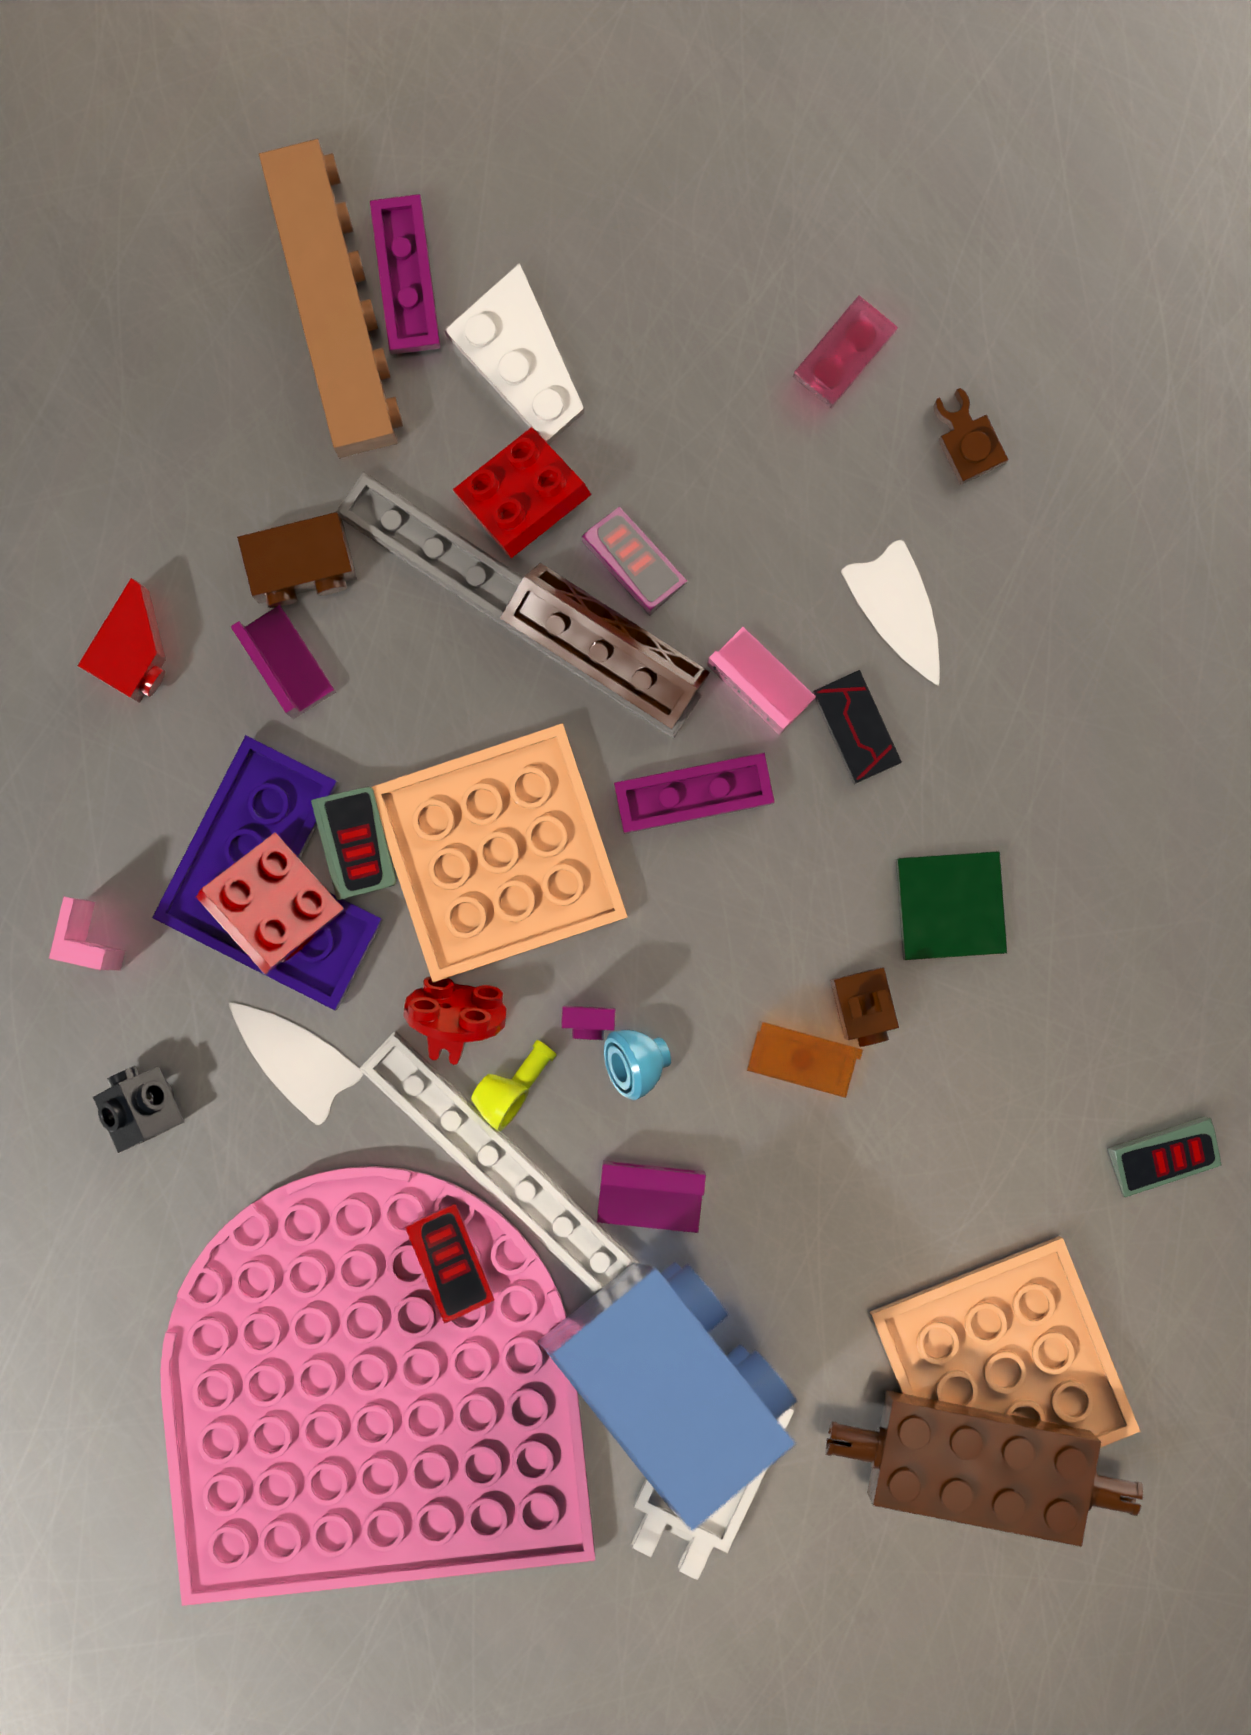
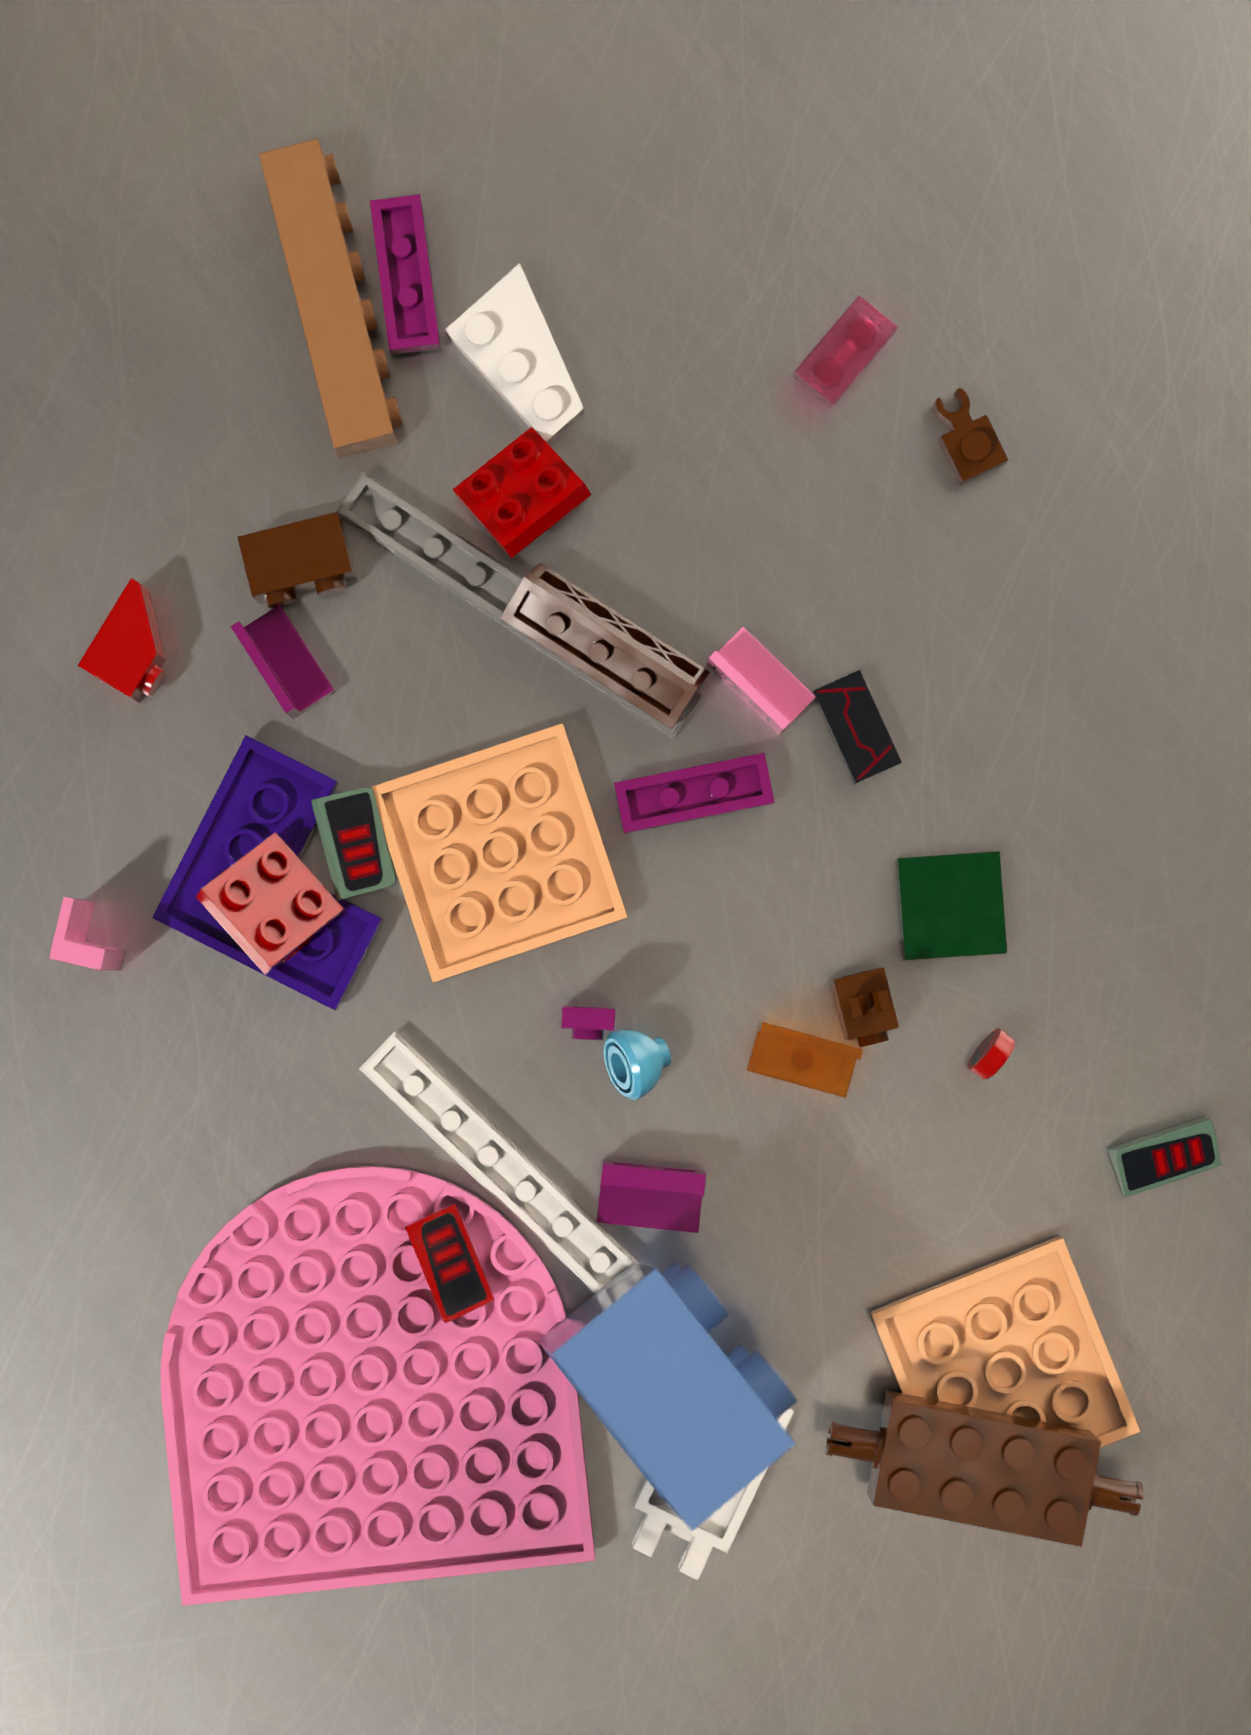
black brick [93,1066,184,1153] -> none
white sticker [229,1002,363,1125] -> none
red plate [403,976,507,1065] -> none
neon yellow bar [471,1040,557,1131] -> none
slope [581,507,687,615] -> none
white sticker [841,540,940,686] -> none
none -> red tile [967,1028,1015,1080]

